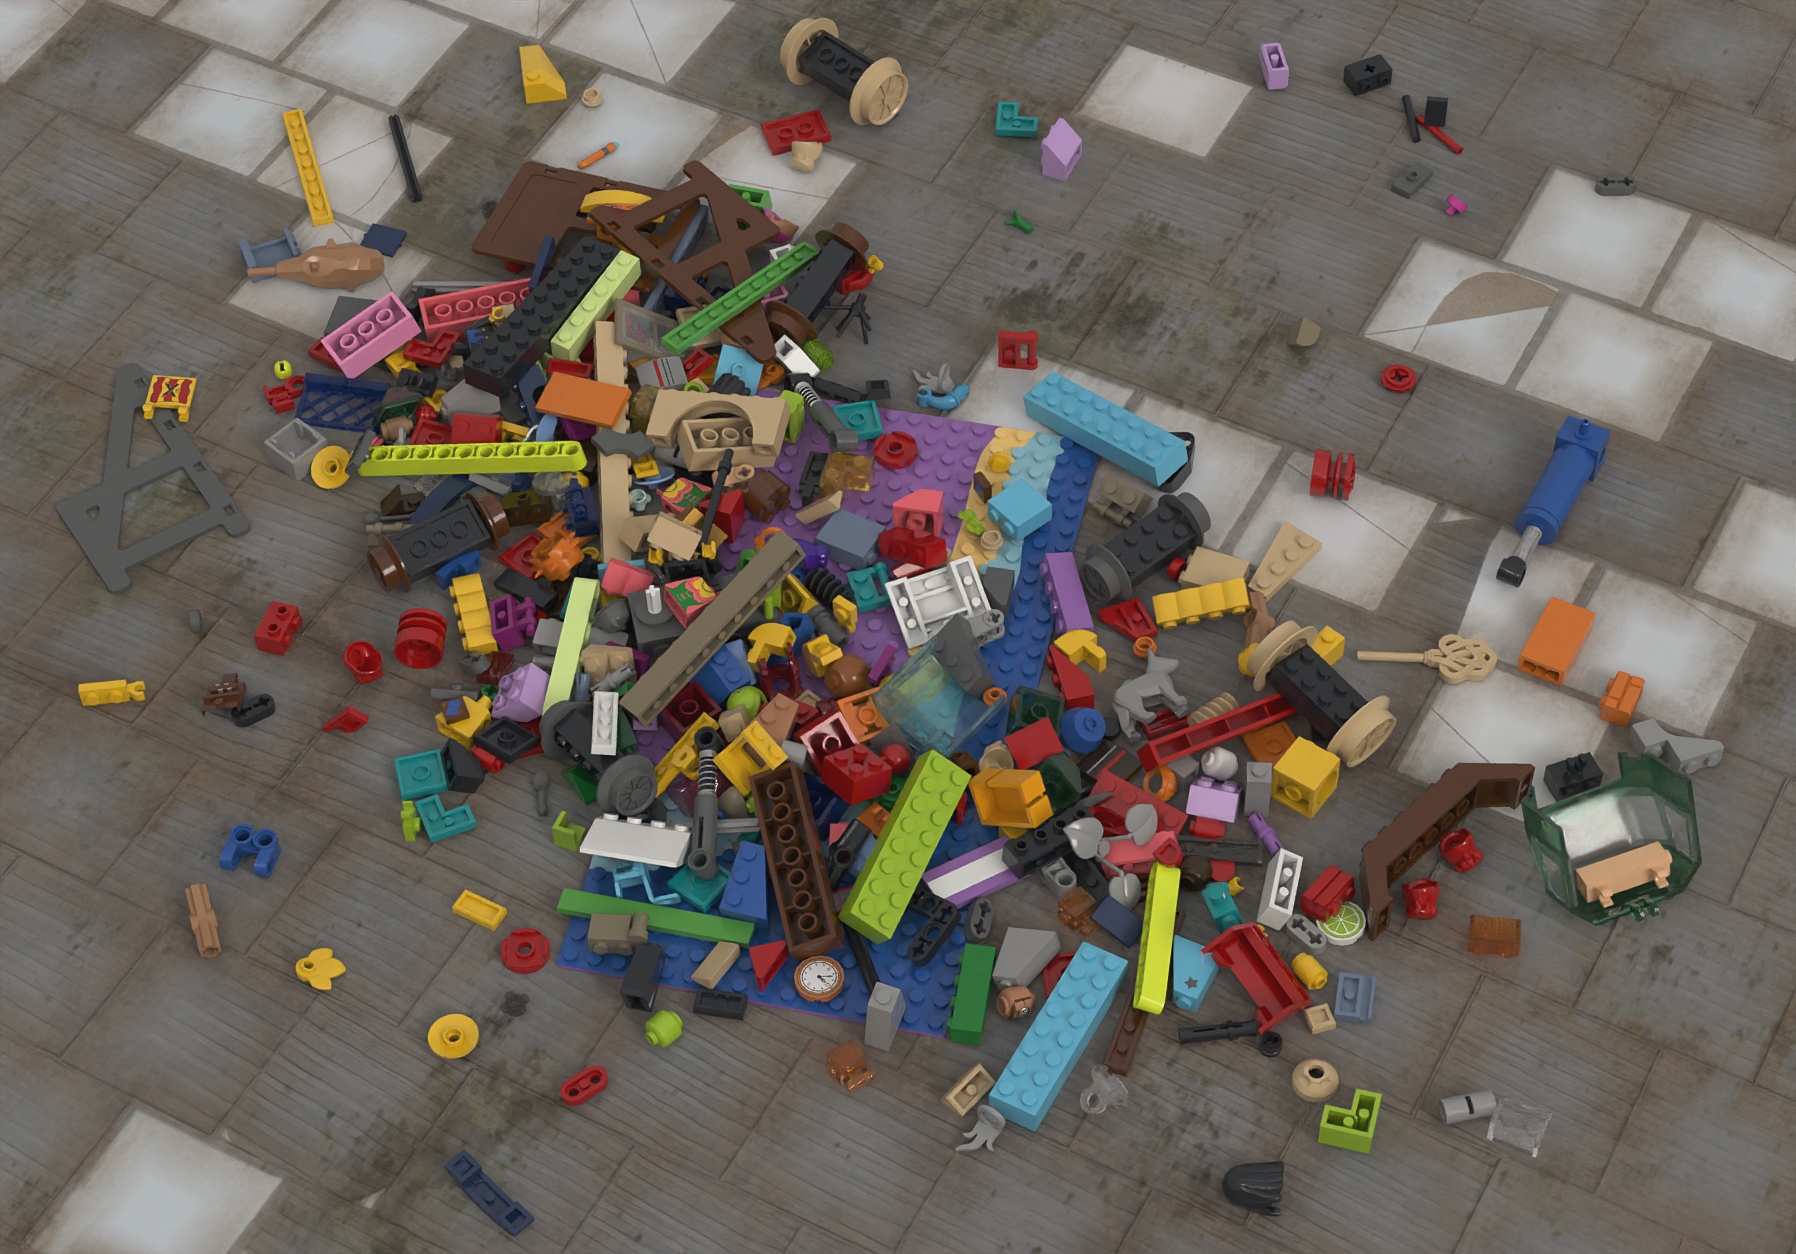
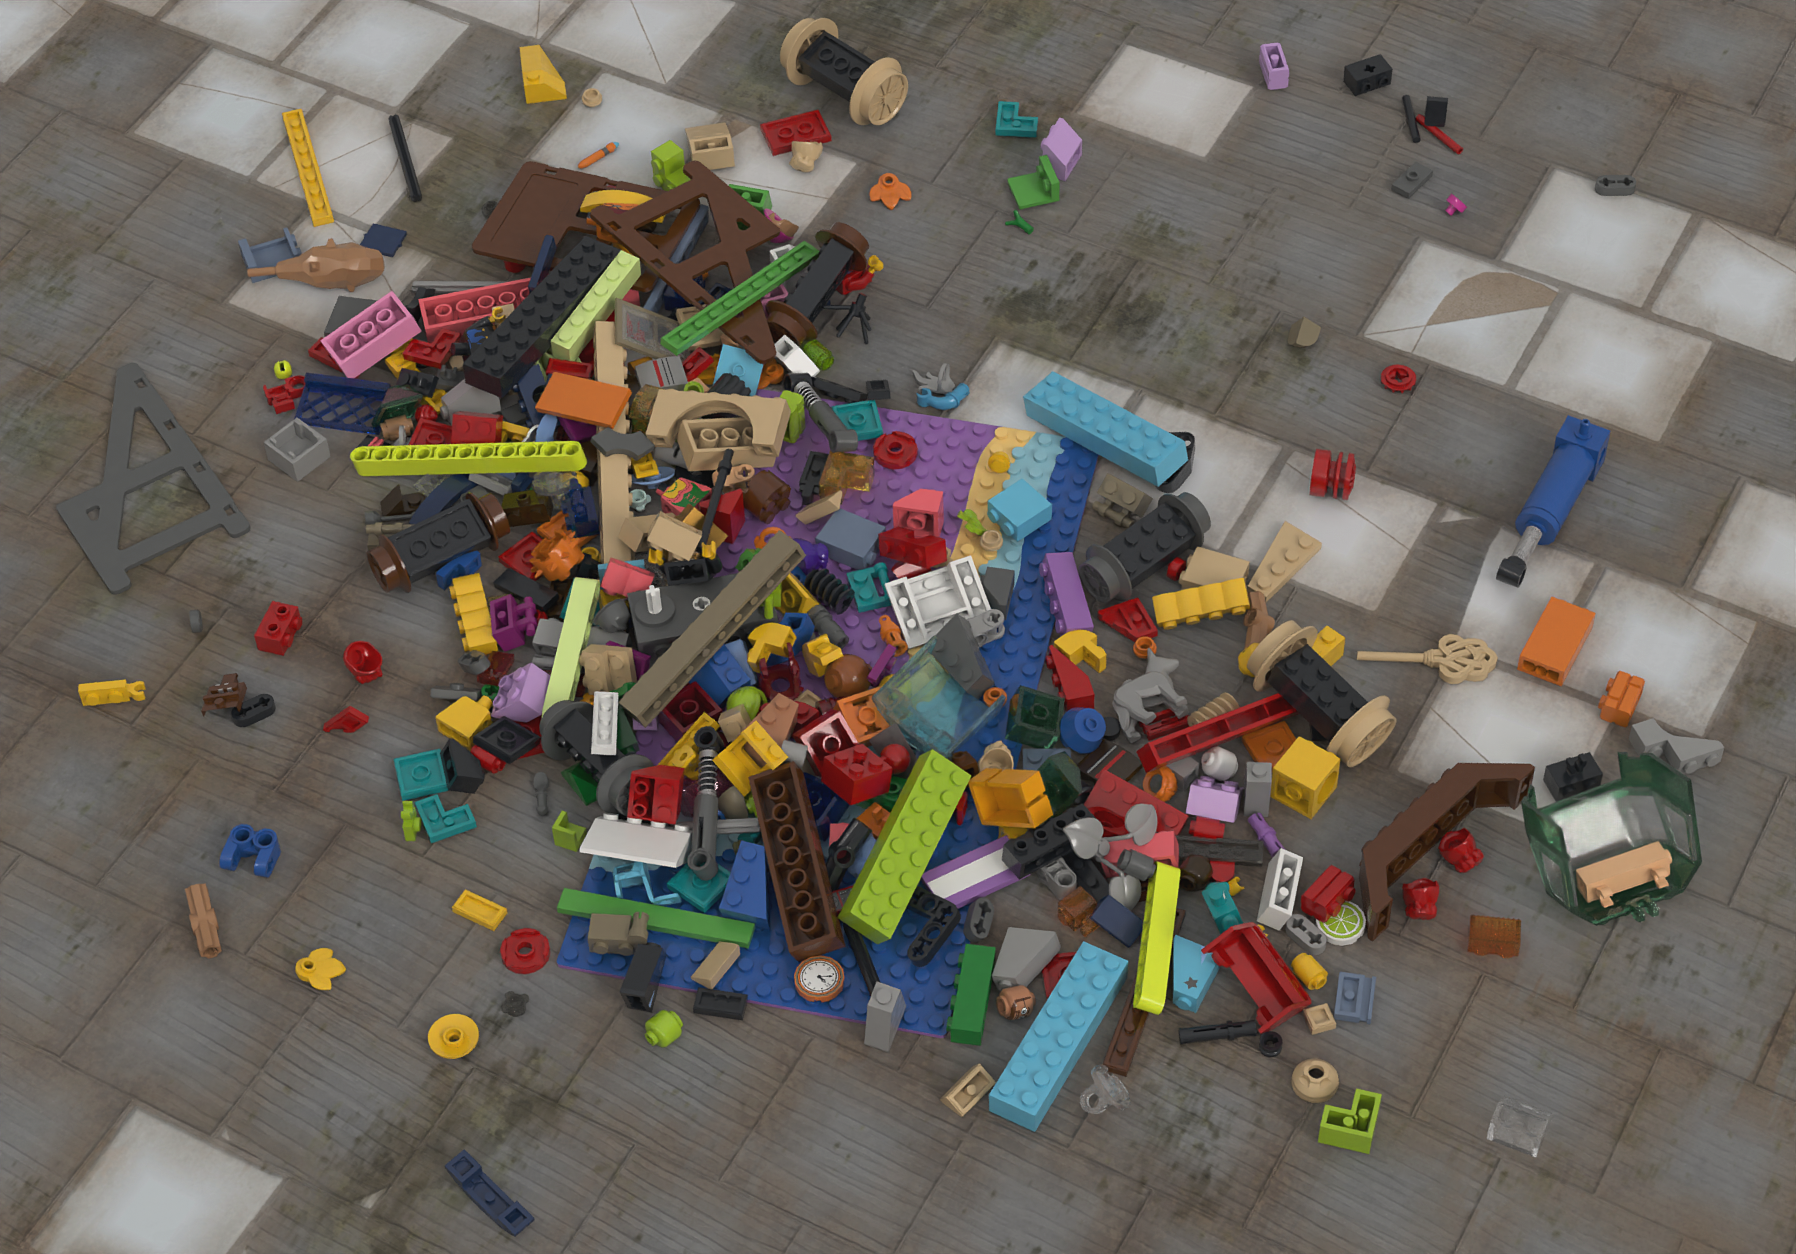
yellow flag [143,375,197,422] -> none
yellow dish [311,446,351,489] -> none
dark grey plate [344,429,376,476] -> none
red wheel [394,608,448,669] -> none
reddish brown tile [439,696,470,725] -> none
red plate [560,1066,609,1106] -> none
sand blue pin [573,673,592,703] -> none
light grey pin [590,662,637,696] -> none
torso [664,577,722,630] -> none
red slope [749,940,789,993] -> none
clear orange brick [825,1039,876,1092] -> none
yellow plate [833,595,858,635] -> none
light grey piece [955,1105,1006,1153] -> none
reddish brown tile [973,471,992,504] -> none
red plate [998,330,1038,370] -> none
red slope [1004,716,1064,770] -> none
dark grey bar [1073,792,1113,809] -> none
red tile [1152,837,1183,868] -> none
black hair [1221,1161,1284,1216] -> none
light grey pin [1438,1089,1497,1125] -> none
none -> red slope [627,765,685,825]
none -> lime brick [651,140,691,191]
none -> tan slope [685,122,735,170]
none -> orange plate [870,173,911,210]
none -> orange piece [879,615,908,657]
none -> bright green bracket [1007,155,1060,209]
none -> dark grey brick [1117,849,1156,881]

